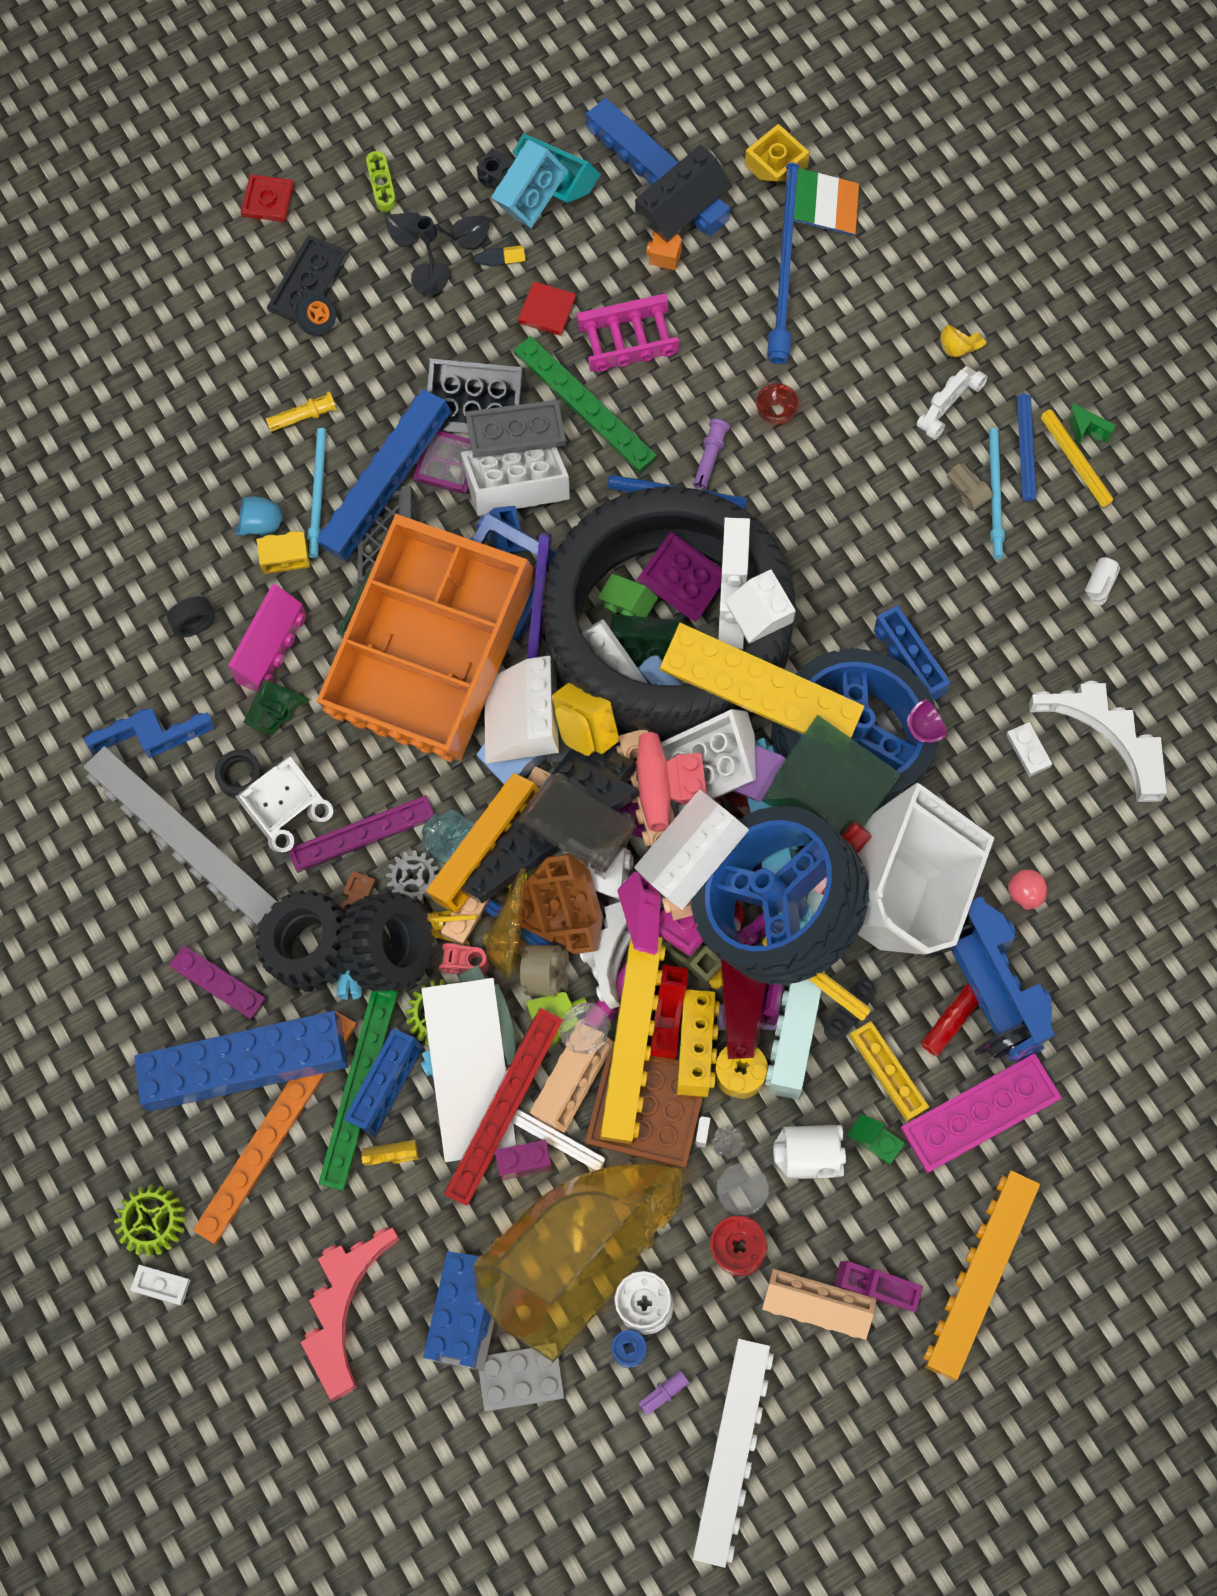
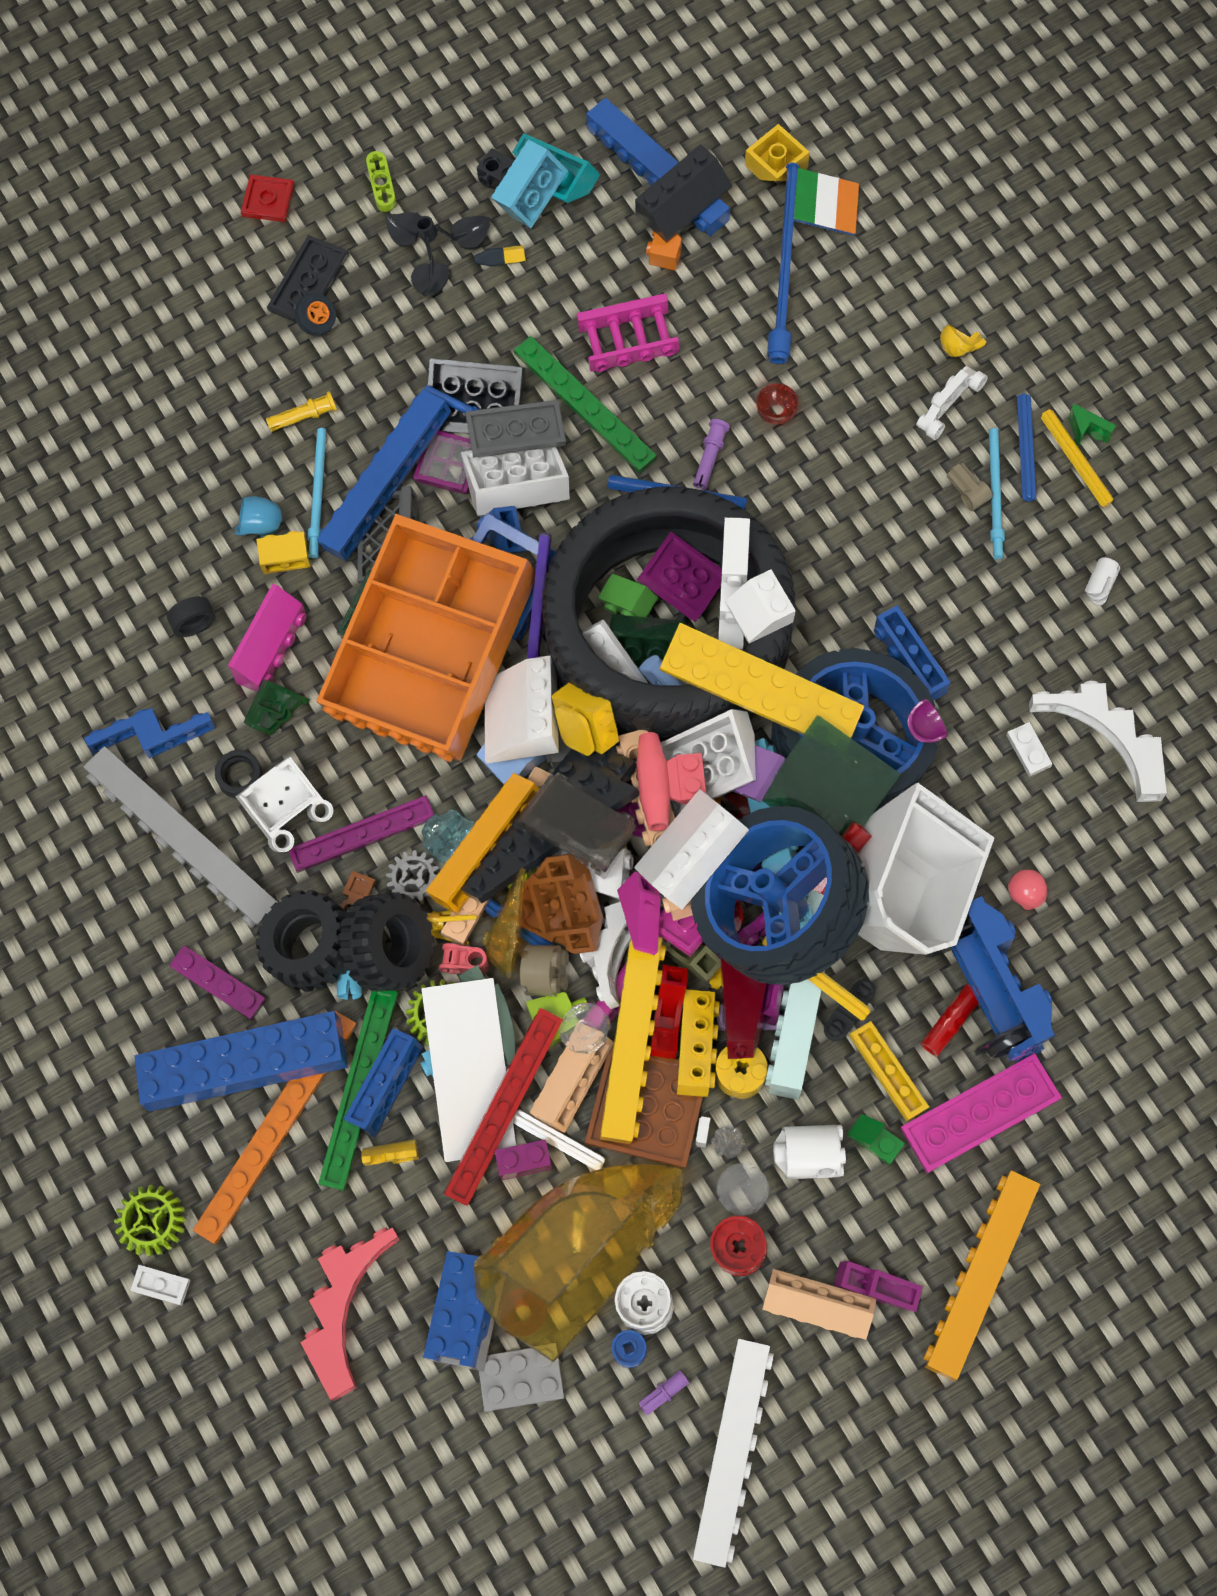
red tile [518,281,577,336] -> none
none -> blue piece [424,385,479,413]

